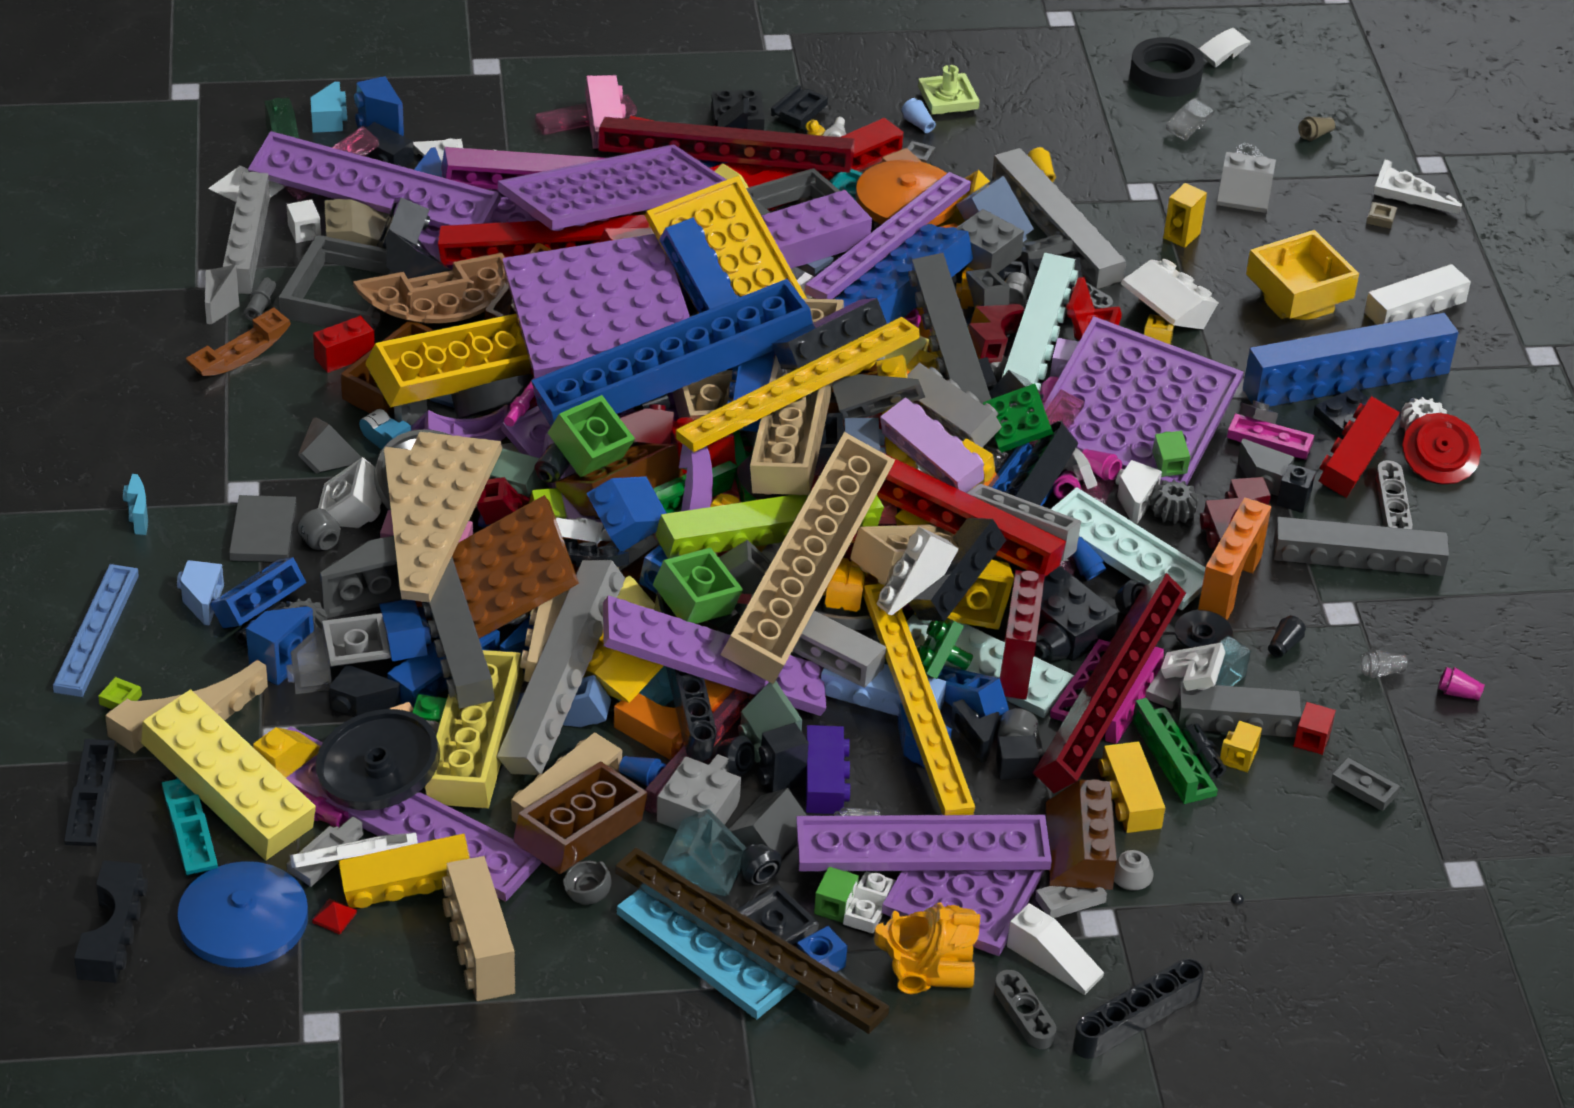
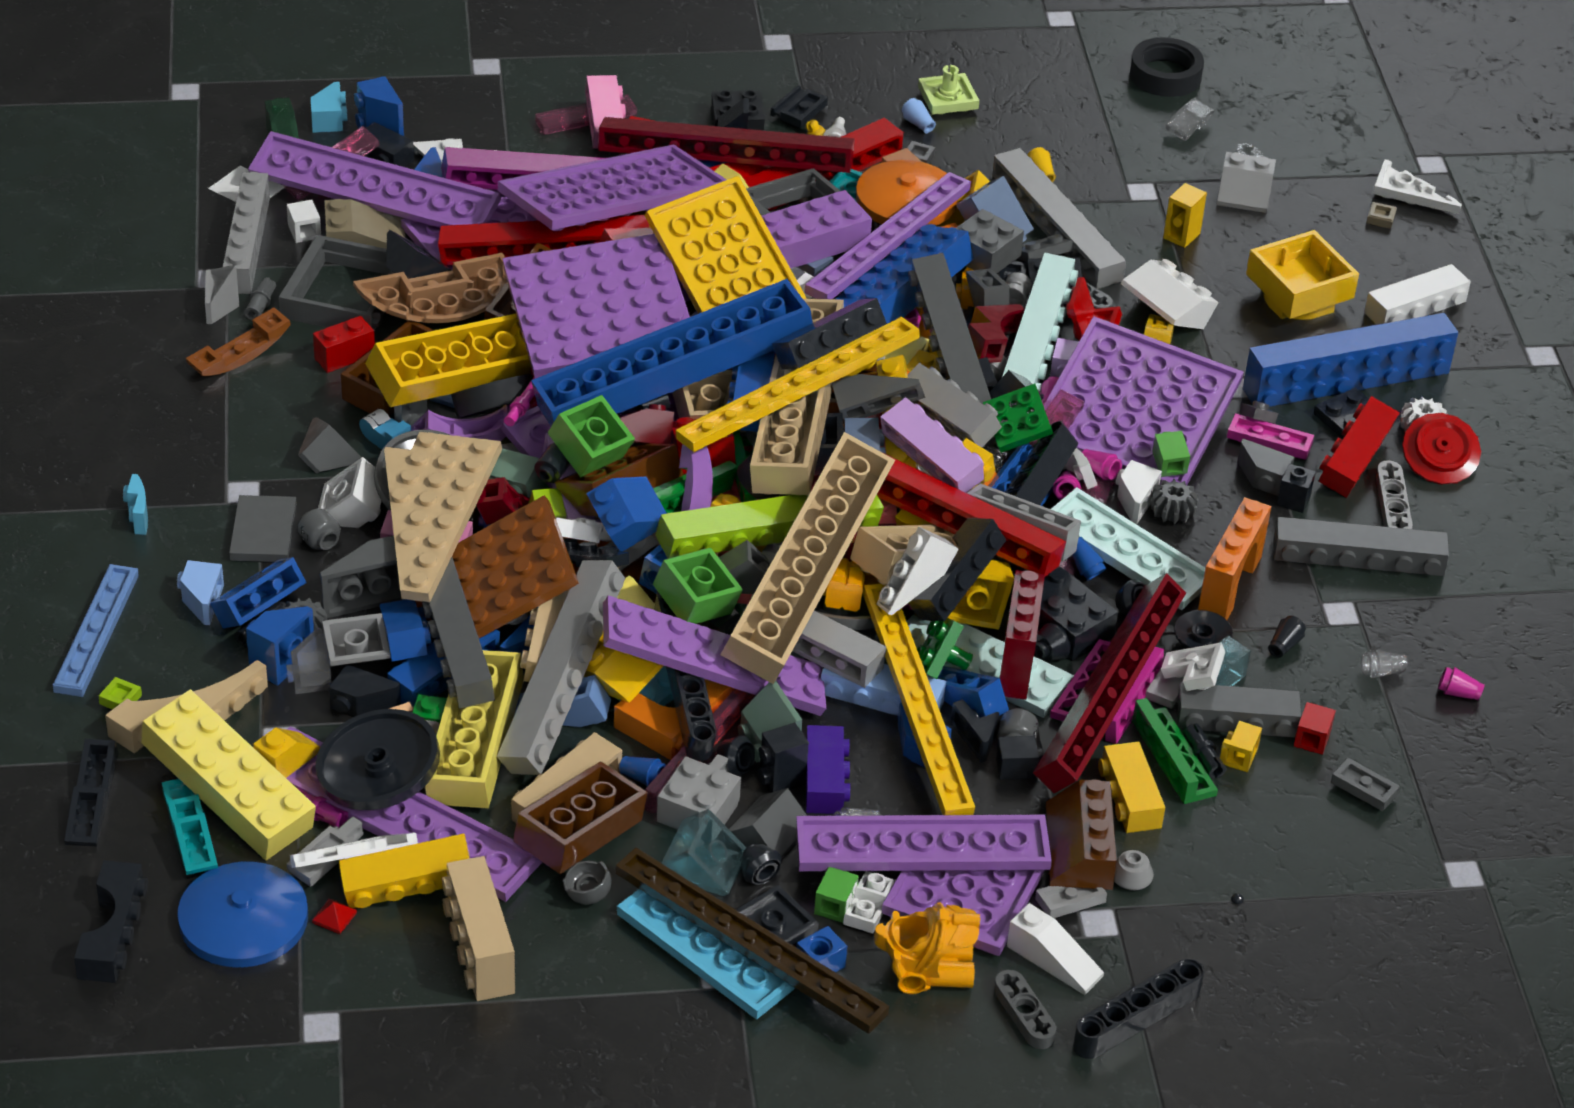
brick [376,197,430,249] -> none
blue brick [659,217,739,313] -> none
white slope [1199,28,1250,68] -> none
arch [1200,477,1271,552] -> none
dark tan cone [1298,116,1335,141] -> none

